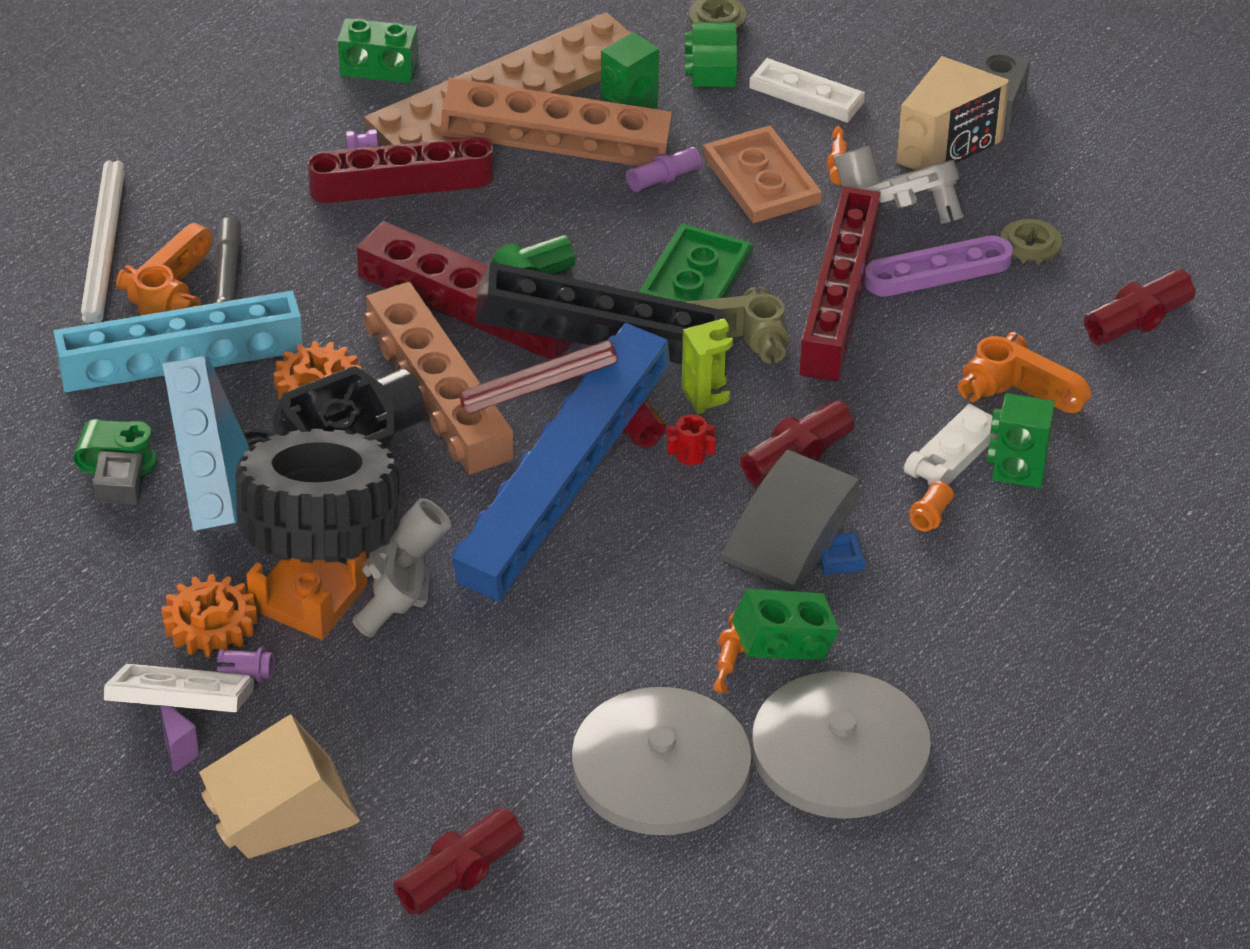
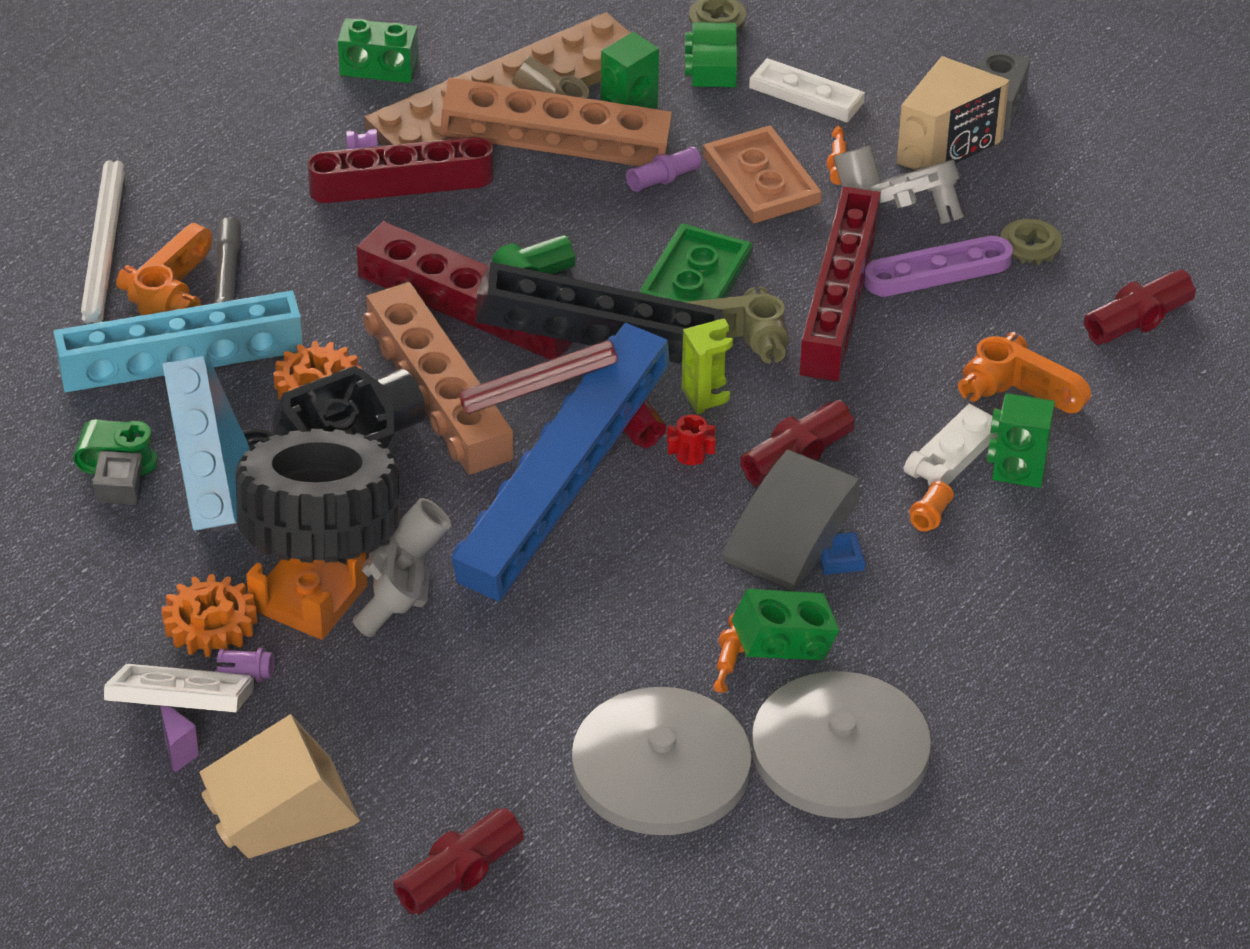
none -> dark tan piece [512,56,589,99]

